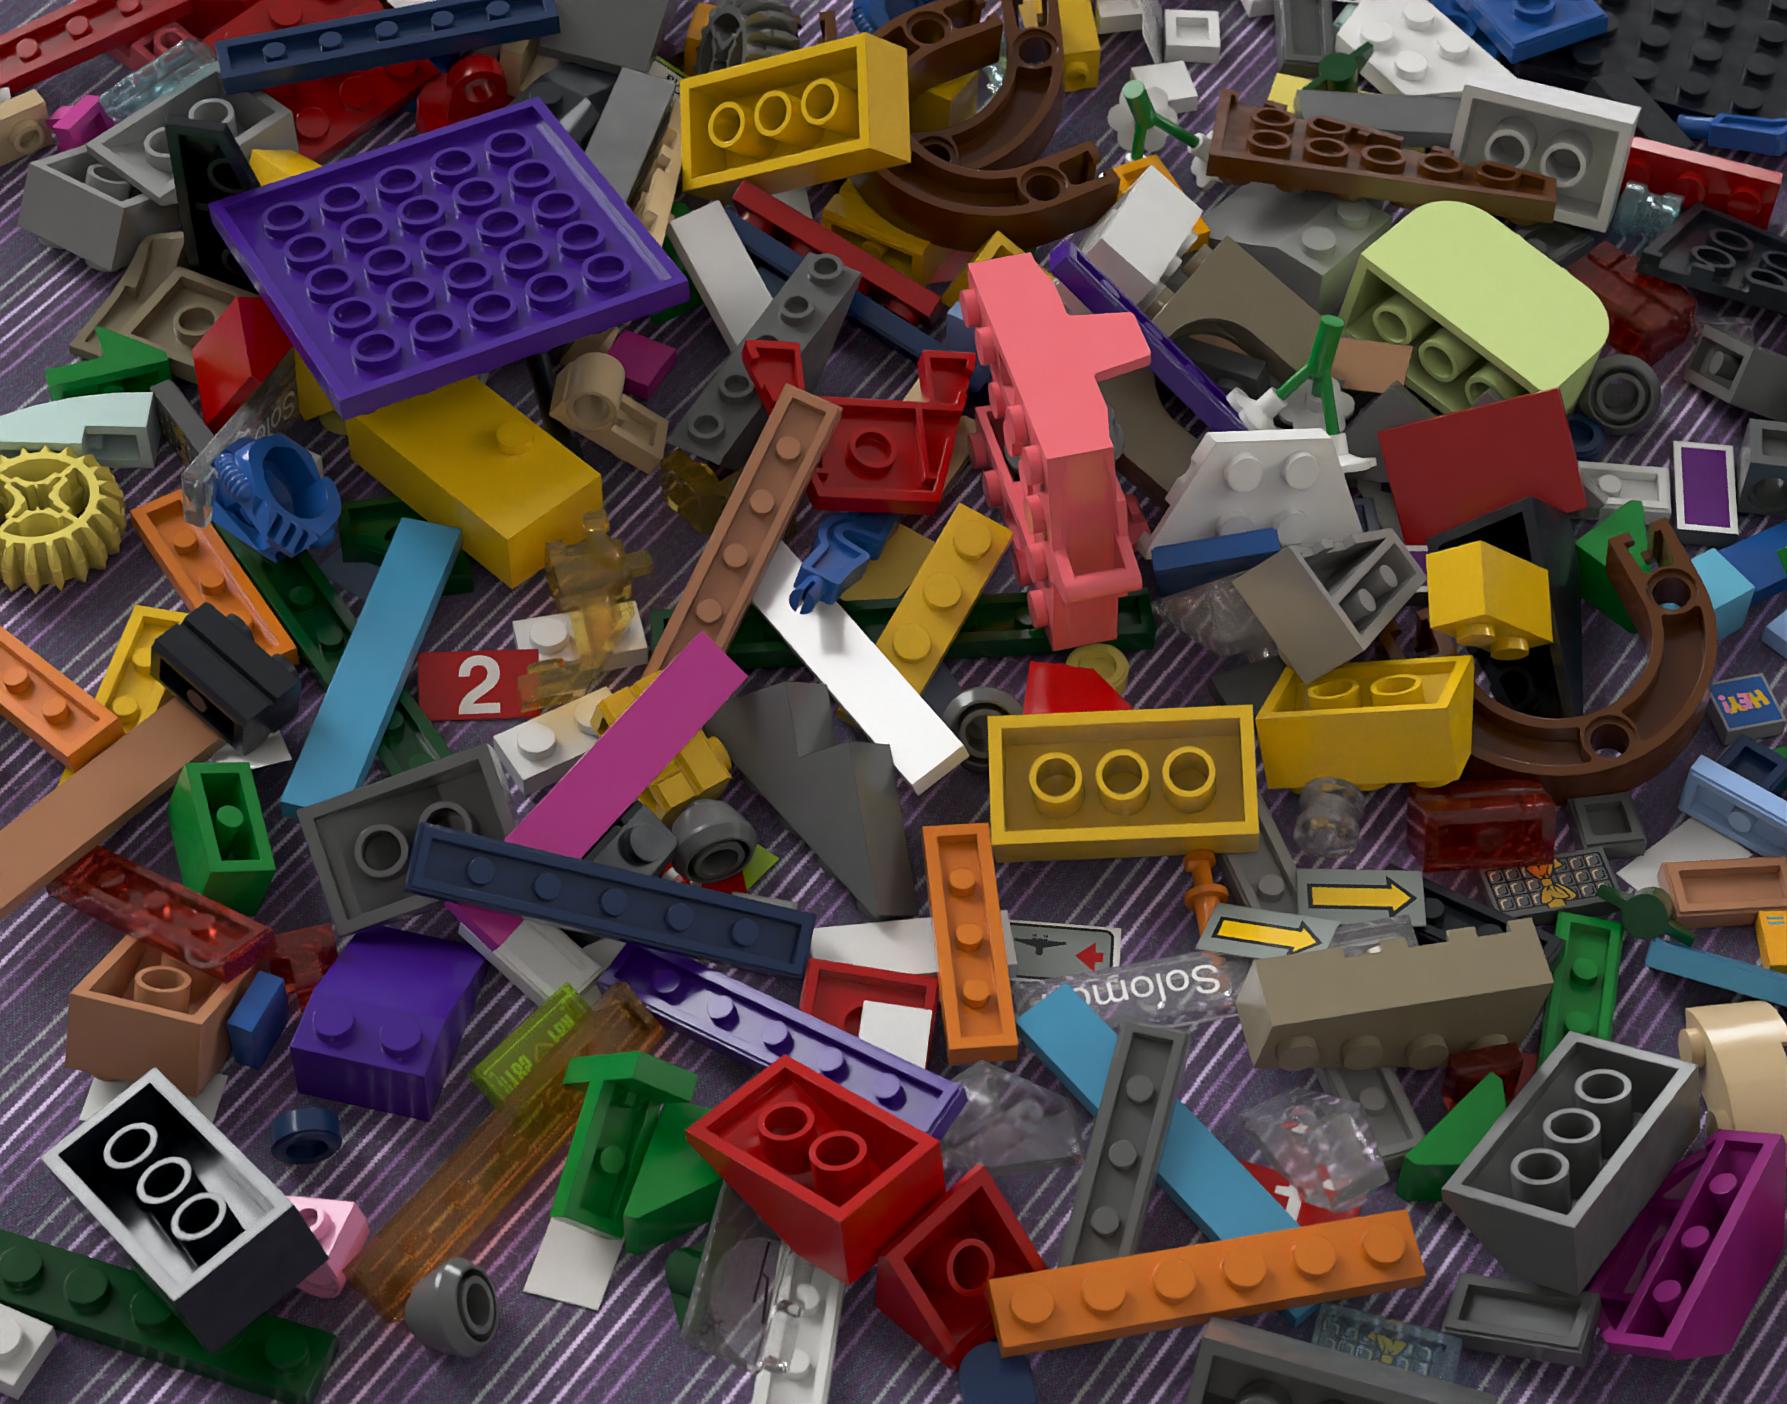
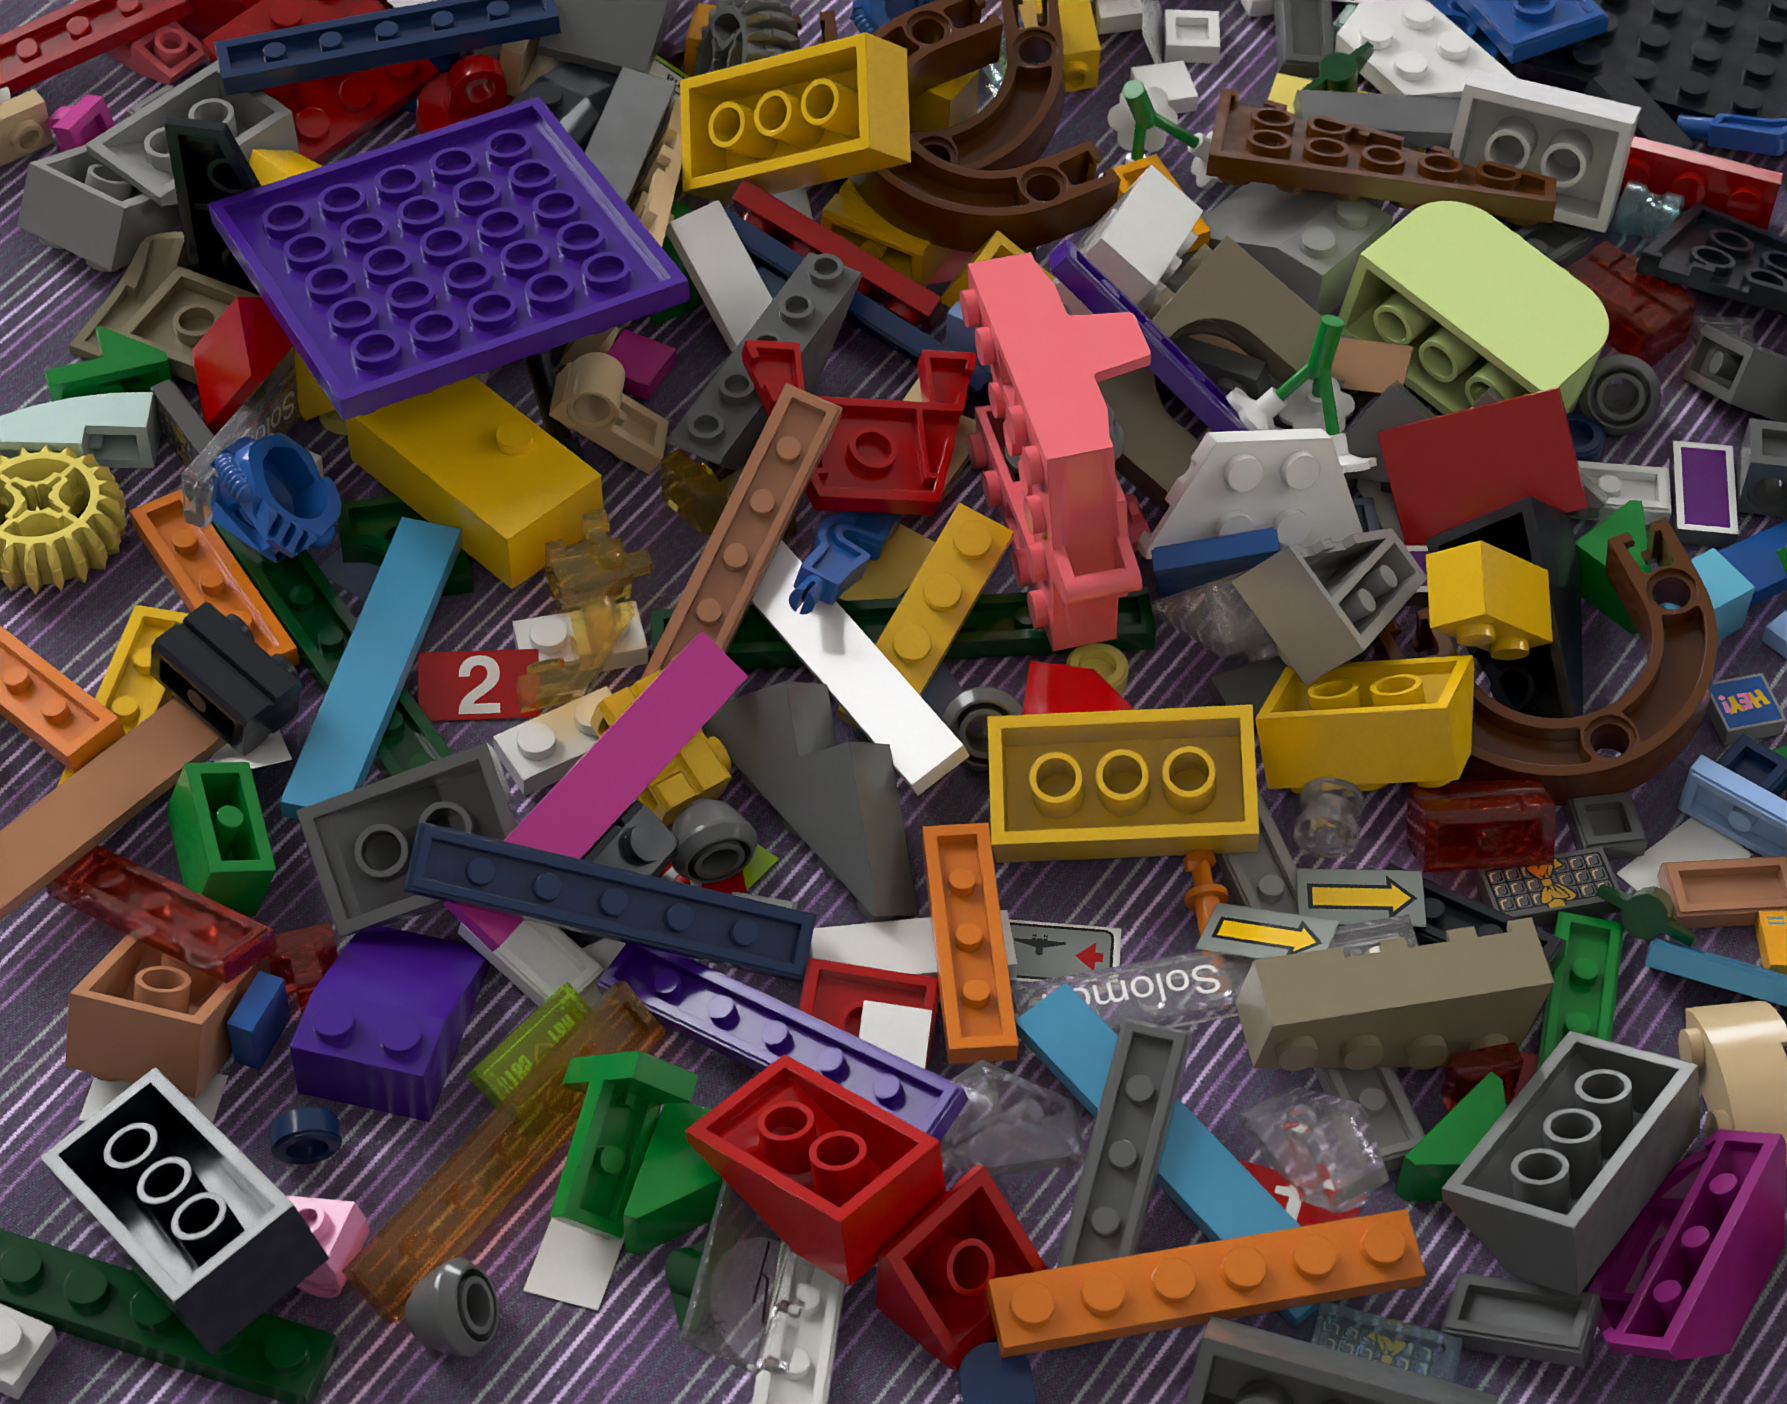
clear light blue plate [98,38,218,120] -> none

